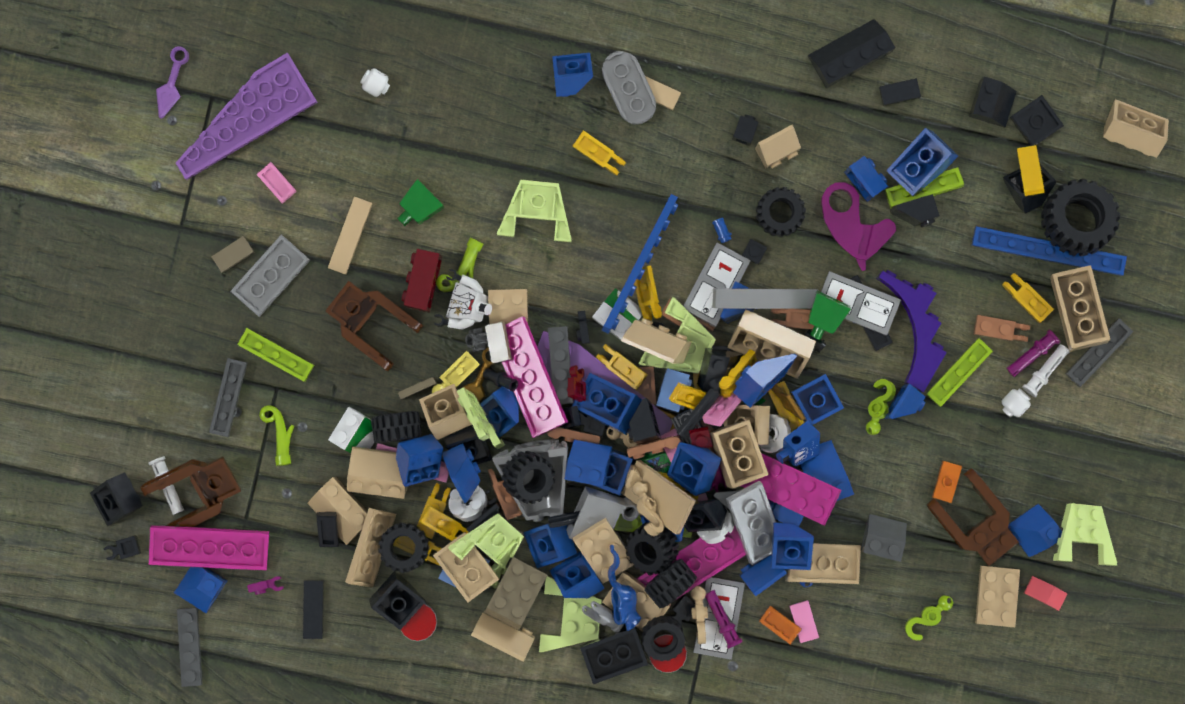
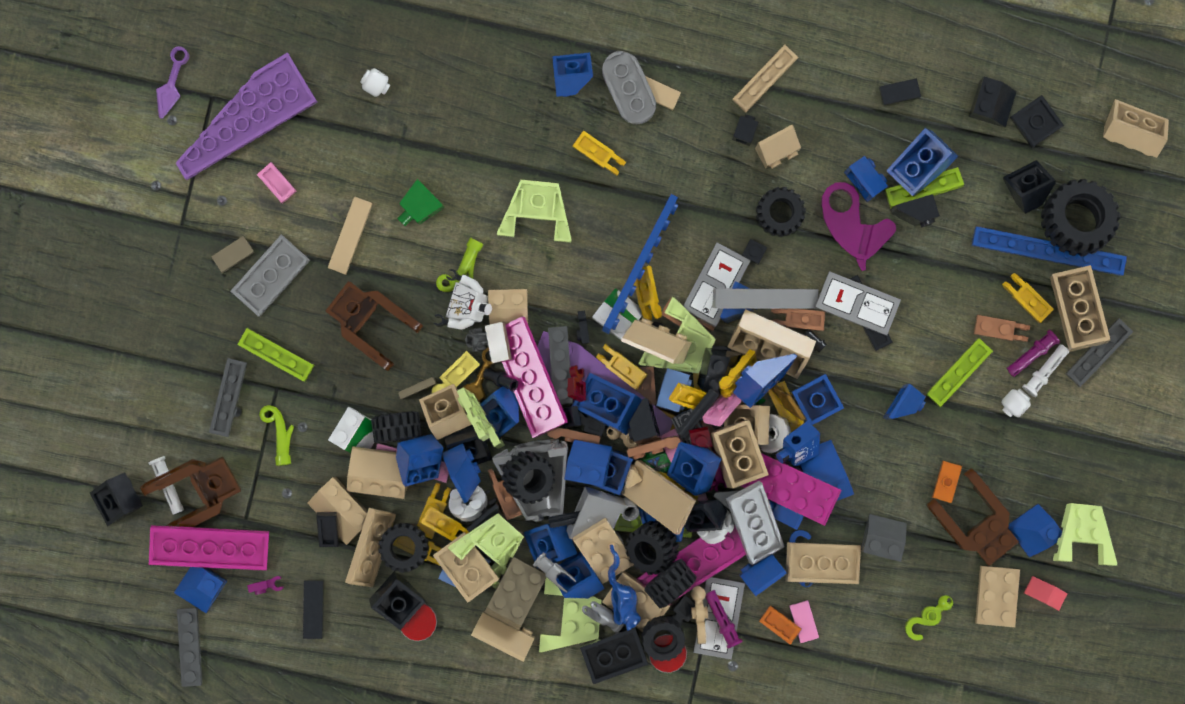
black plate [104,535,141,560] -> none
dark red brick [402,249,443,313] -> none
tan piece [632,481,664,536] -> none
blue pin [712,218,732,243] -> none
blue slope [771,523,814,570] -> none
black slope [808,19,896,88] -> none
green torso [808,290,851,340] -> none
lime piece [866,379,896,435] -> none
dark purple arch [876,270,947,393] -> none
yellow tile [1017,145,1045,196] -> none
none -> light grey piece [533,552,576,592]
none -> tan tile [732,45,799,113]

